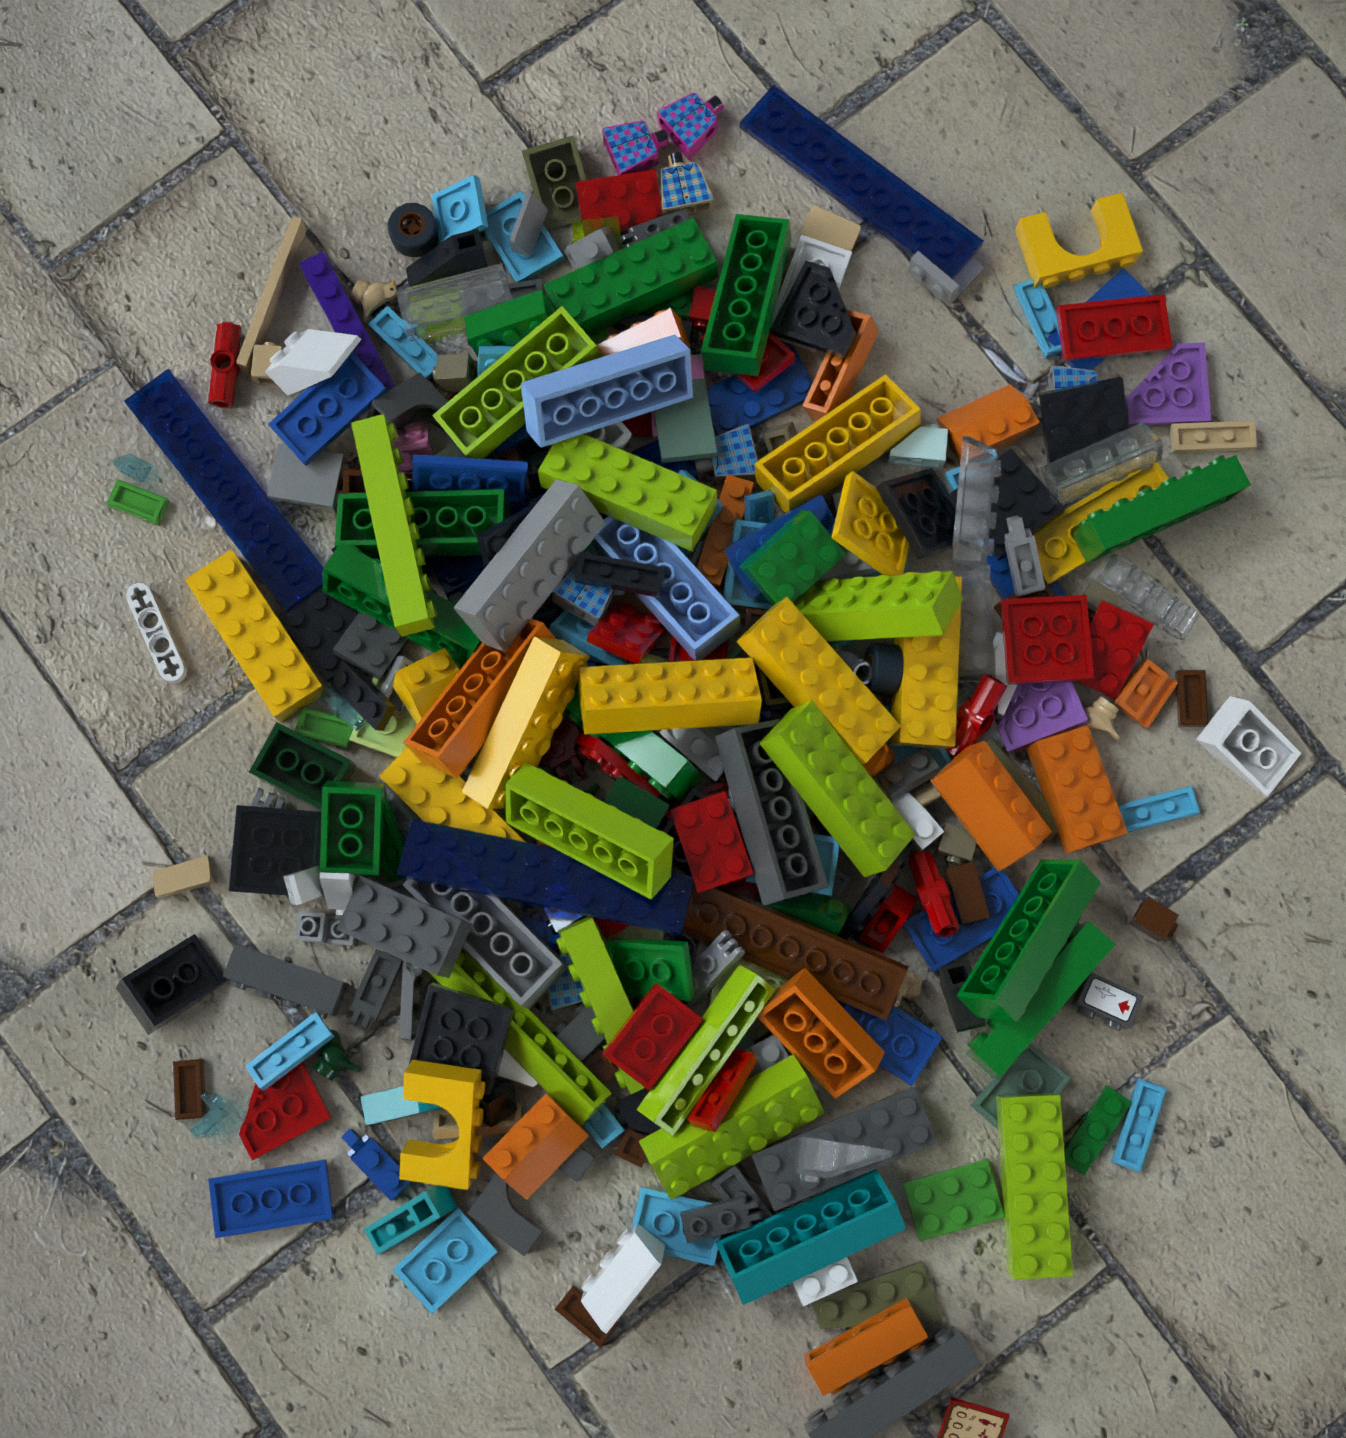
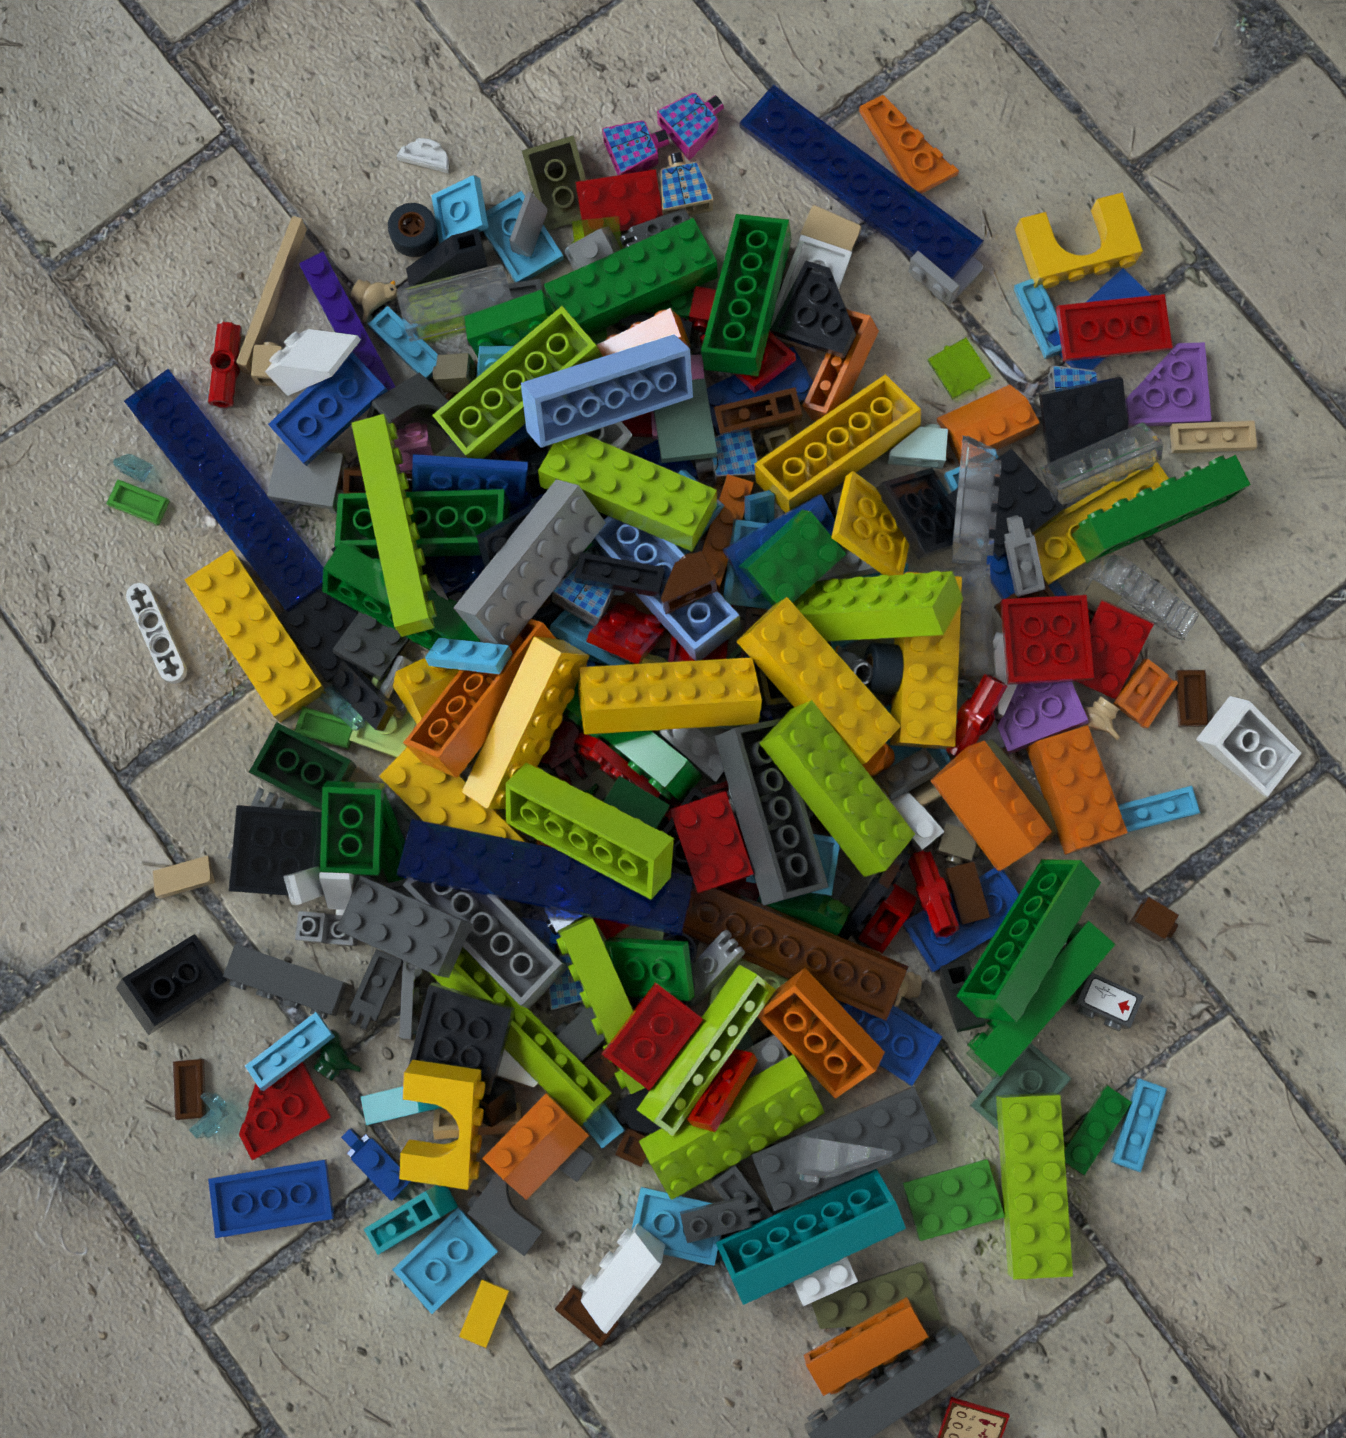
none -> white tile [396,138,450,174]
none -> medium azure plate [425,638,513,674]
none -> yellow tile [459,1279,510,1348]
none -> reddish brown slope [661,551,718,614]
none -> reddish brown slope [714,387,802,435]
none -> orange wing [859,95,959,199]
none -> clear neon green piece [927,337,991,400]

